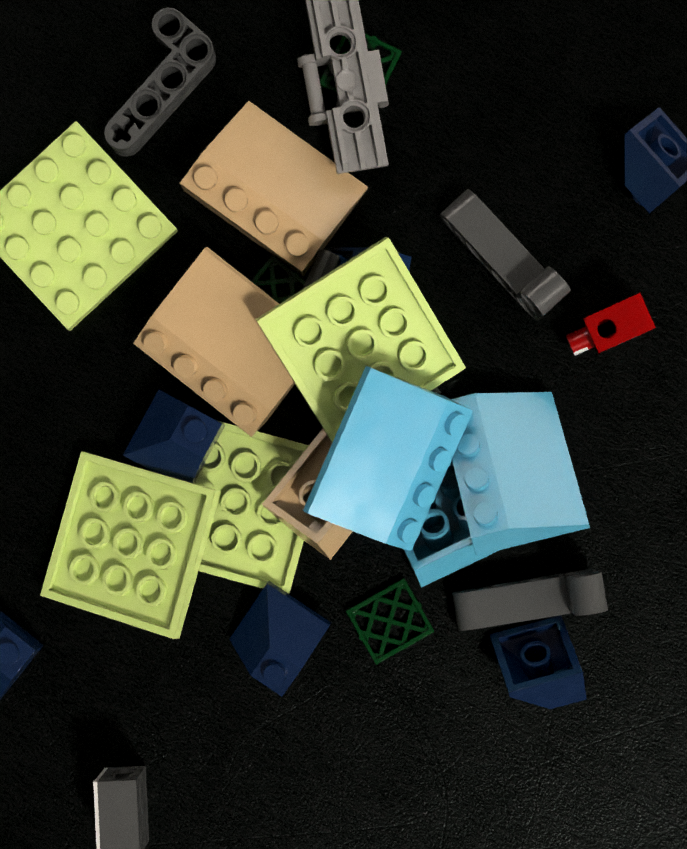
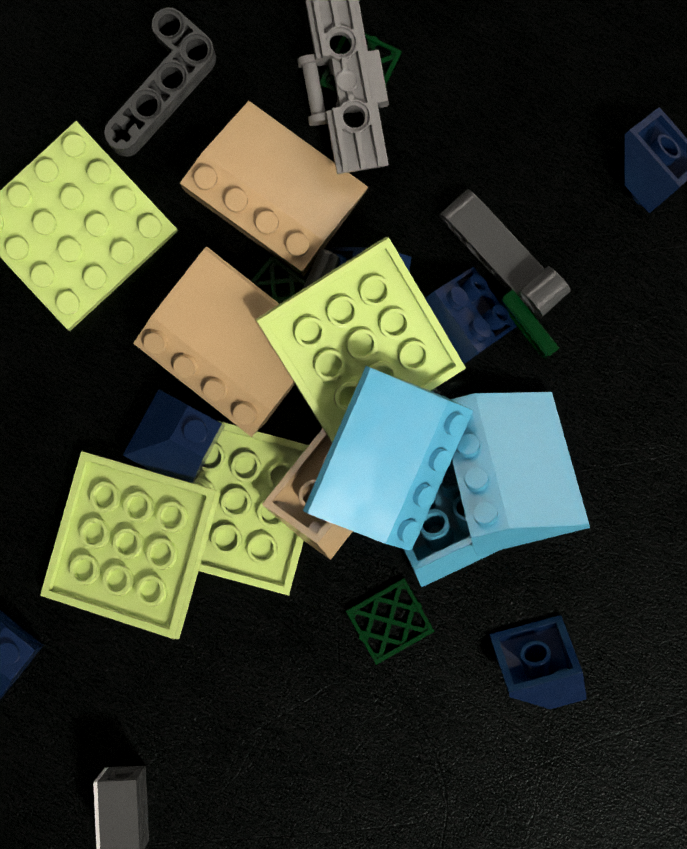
dark blue slope [229,581,331,697] -> none
dark grey beam [452,569,608,631] -> none
red torso [566,293,656,355] -> none
none -> dark blue slope [425,267,517,364]
none -> dark green tile [499,289,559,359]

